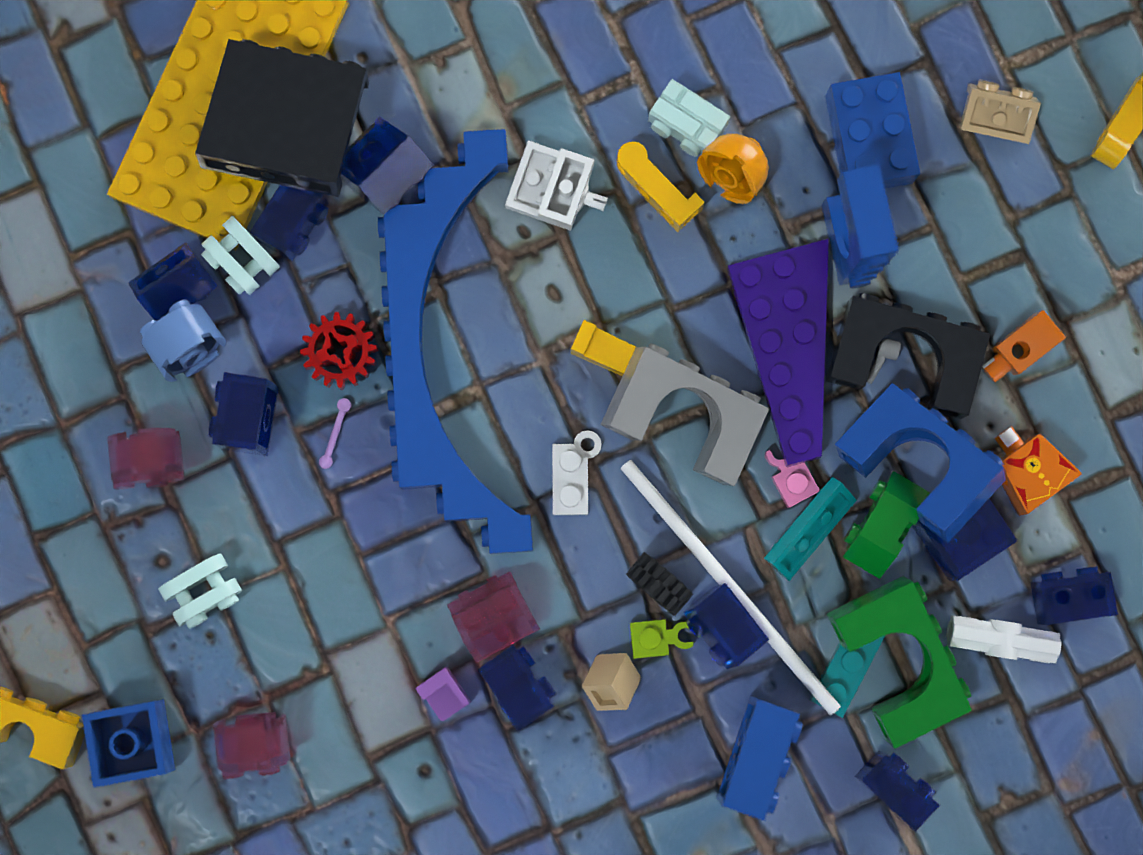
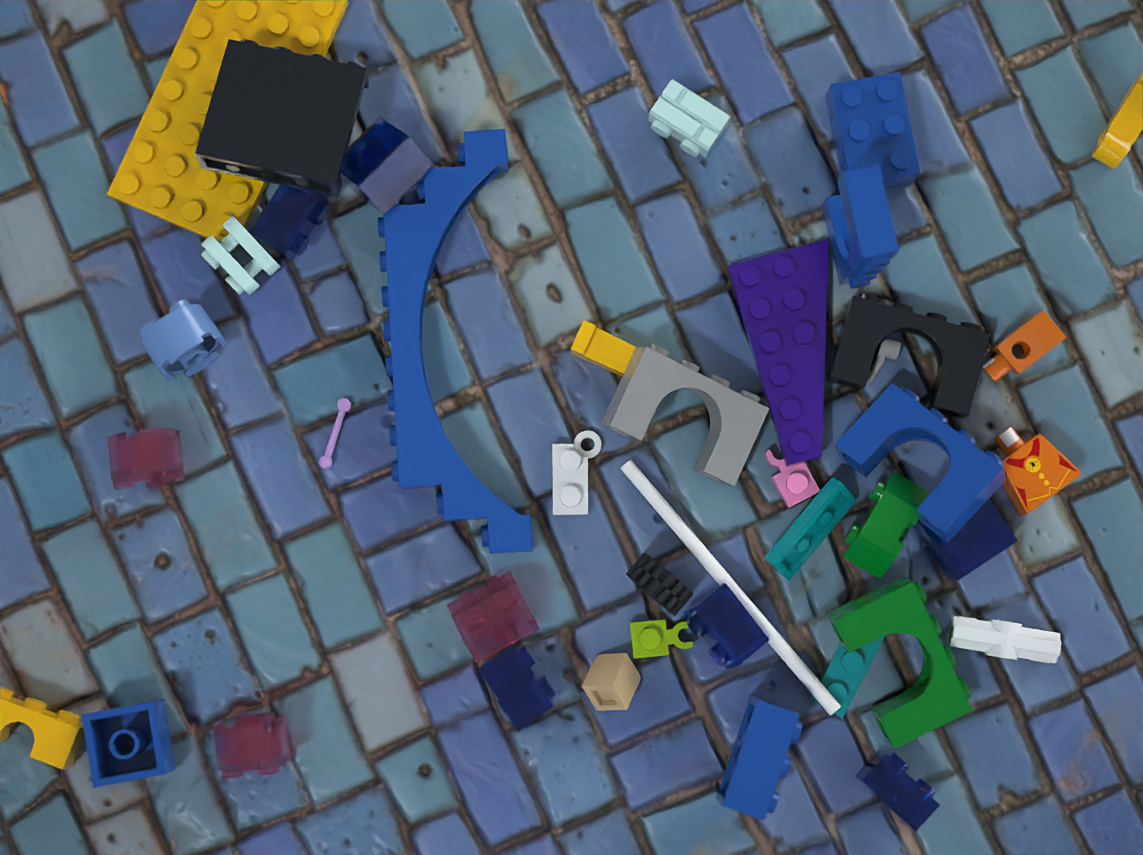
clear blue brick [128,242,218,321] -> none
light aqua brick [158,553,242,629] -> none
clear blue brick [209,372,279,456] -> none
red gear [300,312,378,390] -> none
medium lavender panel [415,666,472,721] -> none
white plate [505,141,608,231] -> none
yellow leg [617,141,705,233] -> none
light orange cylinder [697,133,769,204] -> none
tan bracket [960,80,1041,144] -> none
clear blue brick [1030,566,1118,625] -> none

